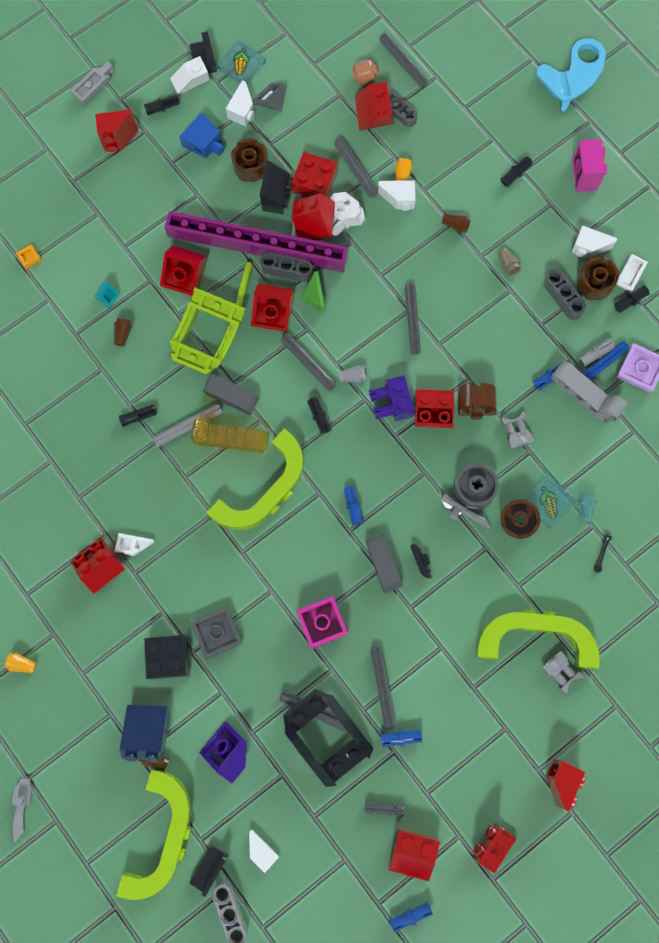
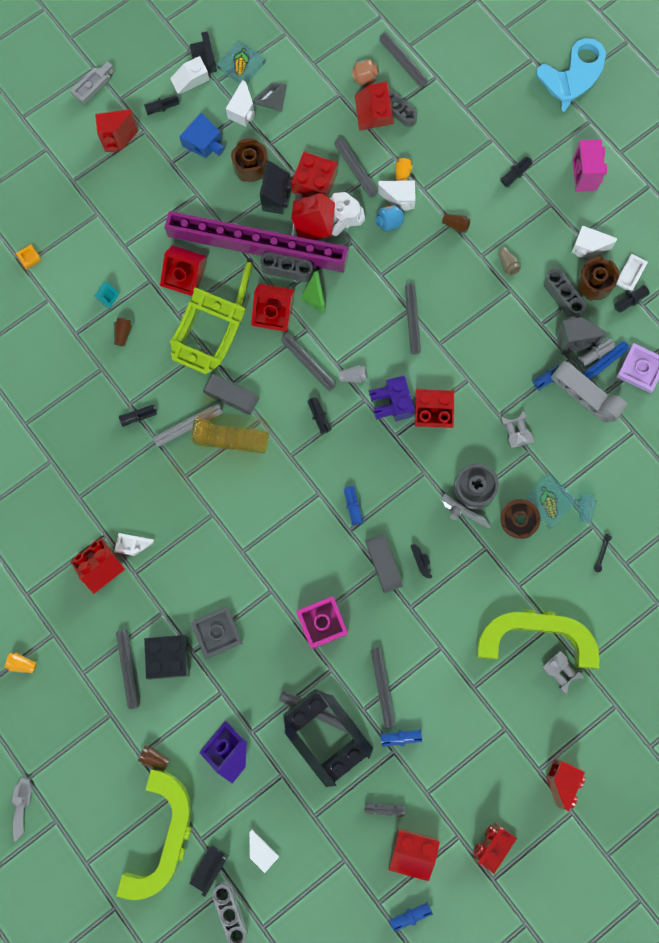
dark blue brick [119,705,170,762] -> none
lime arch [206,428,303,531] -> none
reddish brown brick [458,383,497,420] -> none
none -> dark grey axle [116,630,139,709]
none -> dark azure head [376,205,404,231]
none -> dark grey slope [556,316,606,355]

